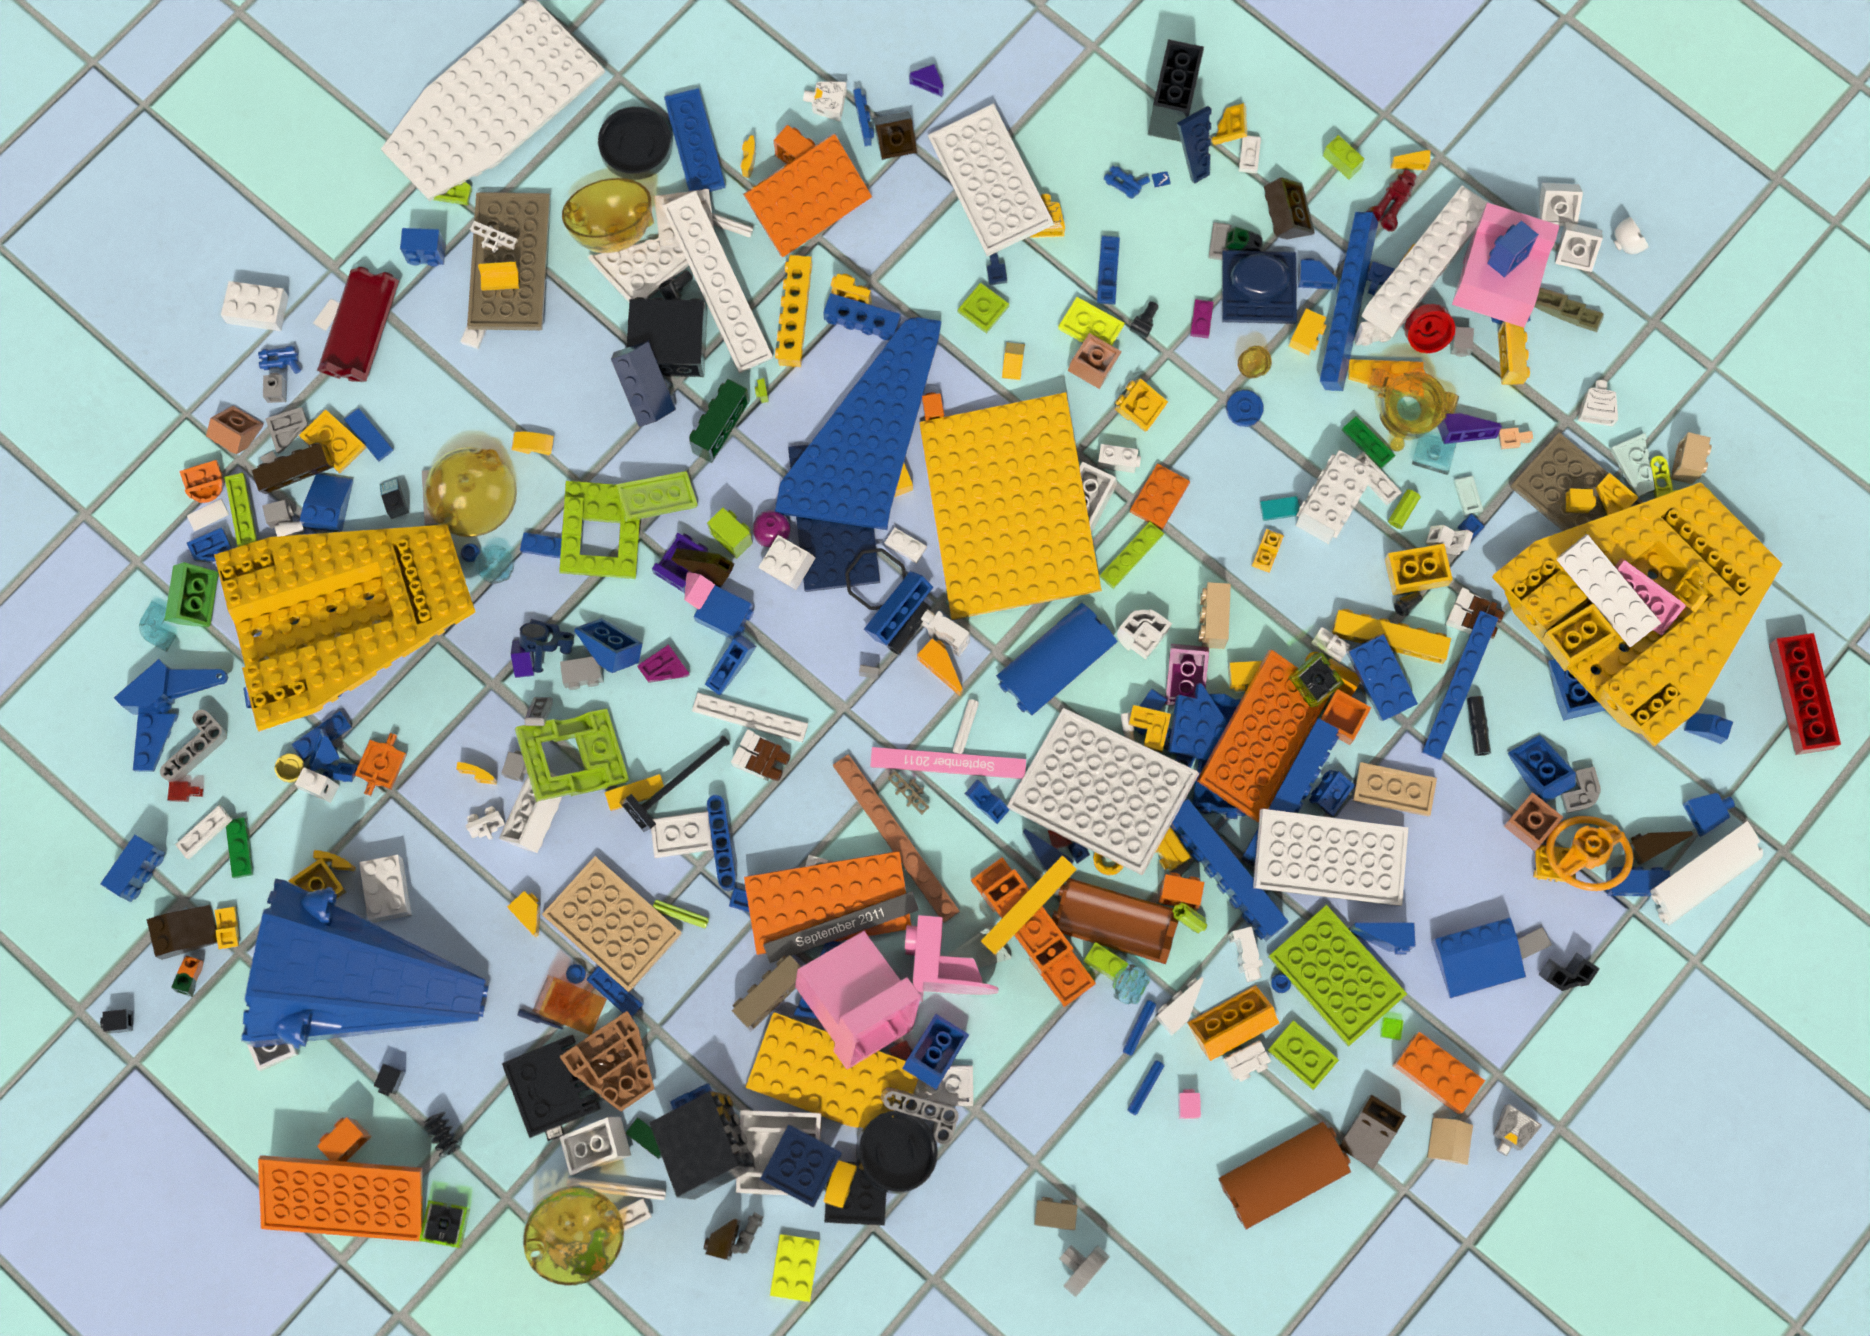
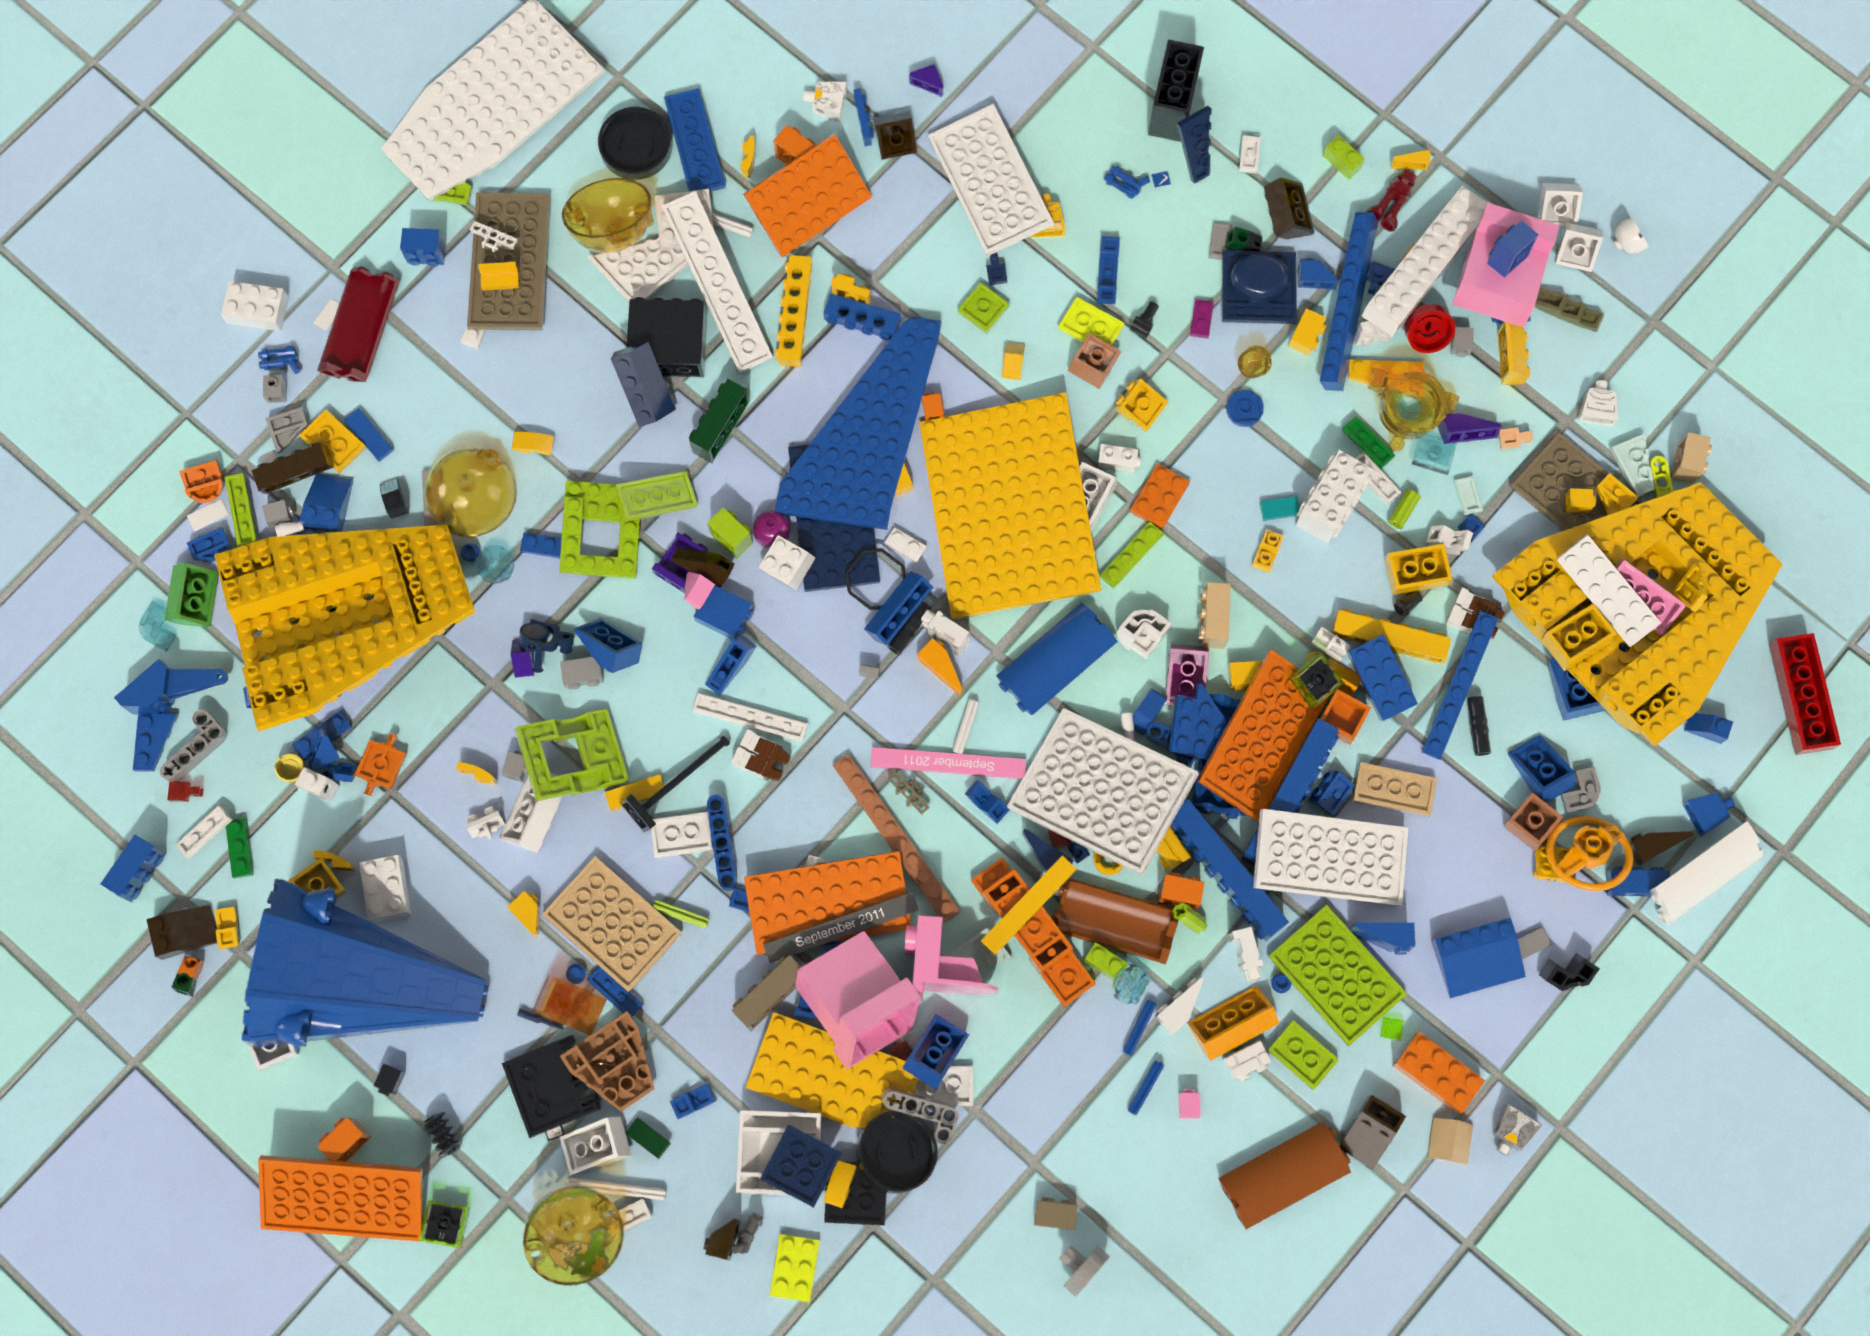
black brick [100,1009,133,1034] -> none
nougat slope [206,406,263,455] -> none
light grey tile [524,697,553,726] -> none
magenta wing [637,644,690,683] -> none
black brick [649,1091,755,1200] -> none
black pin [658,271,693,300] -> none
lime plate [755,378,769,403] -> none
yellow plate [1128,705,1171,752] -> none
yellow wing [1212,103,1247,145] -> none

